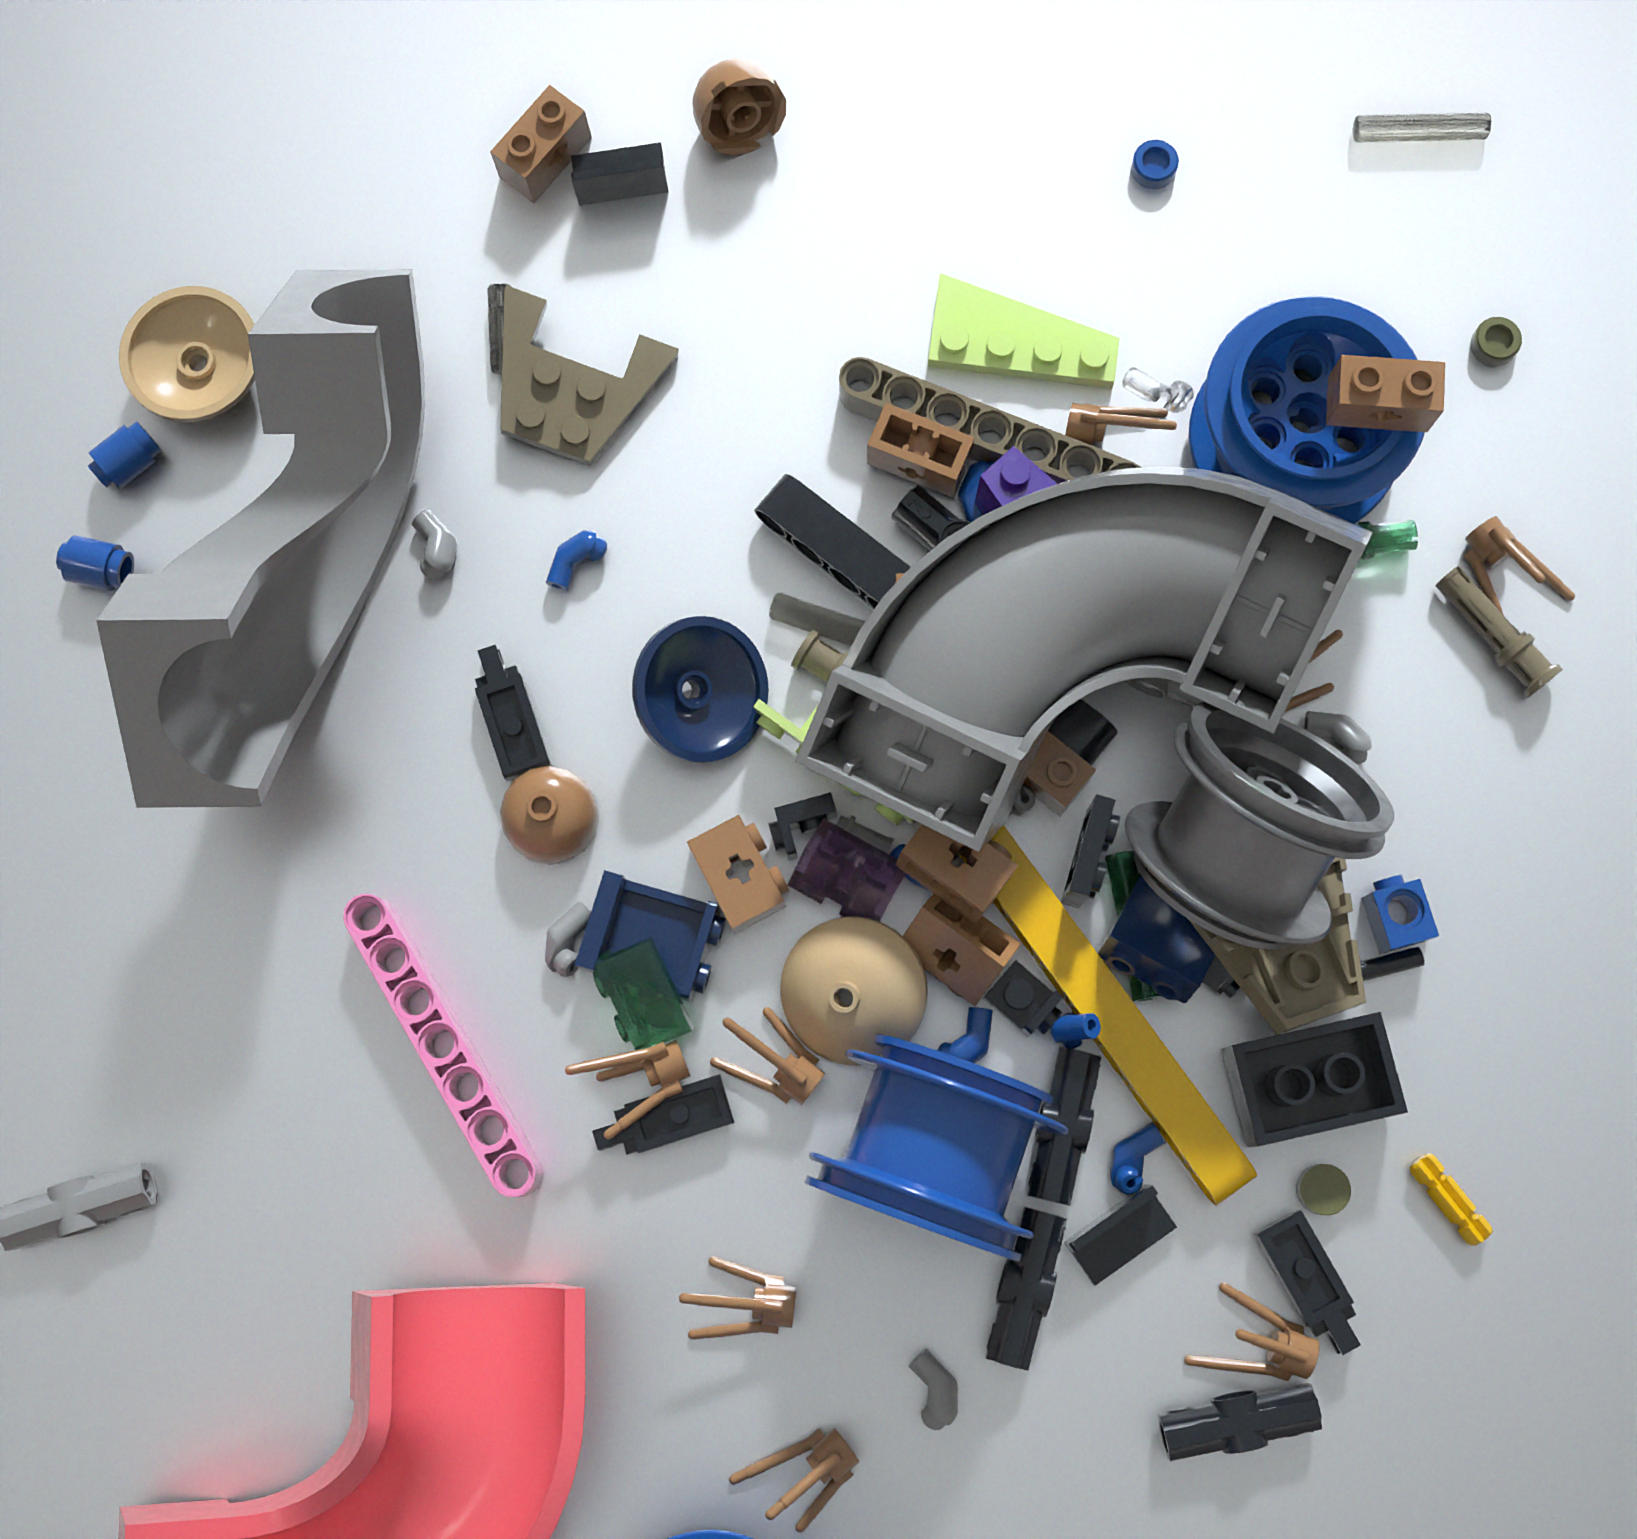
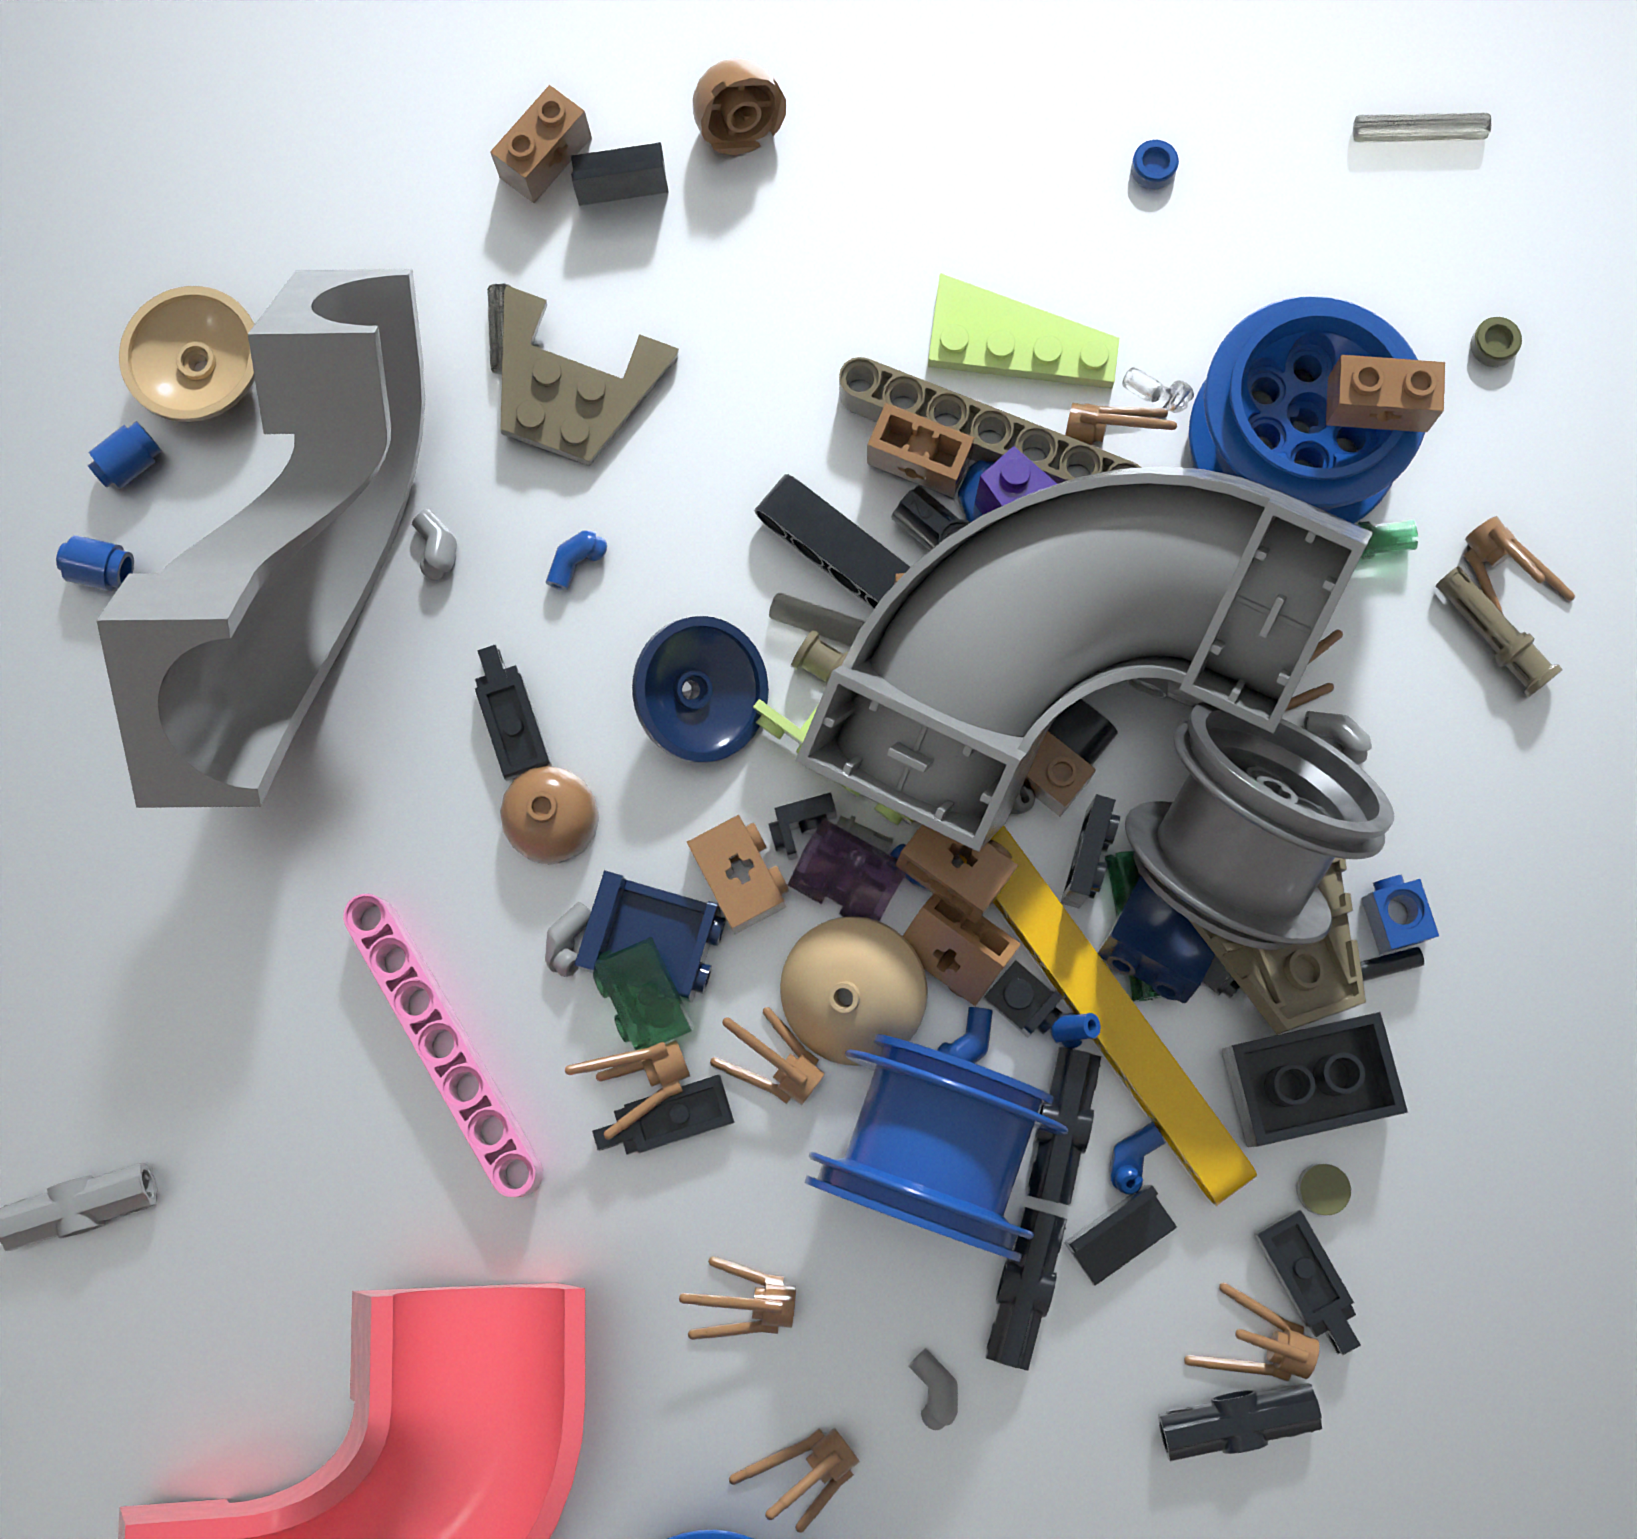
yellow axle [1409,1153,1493,1246] -> none

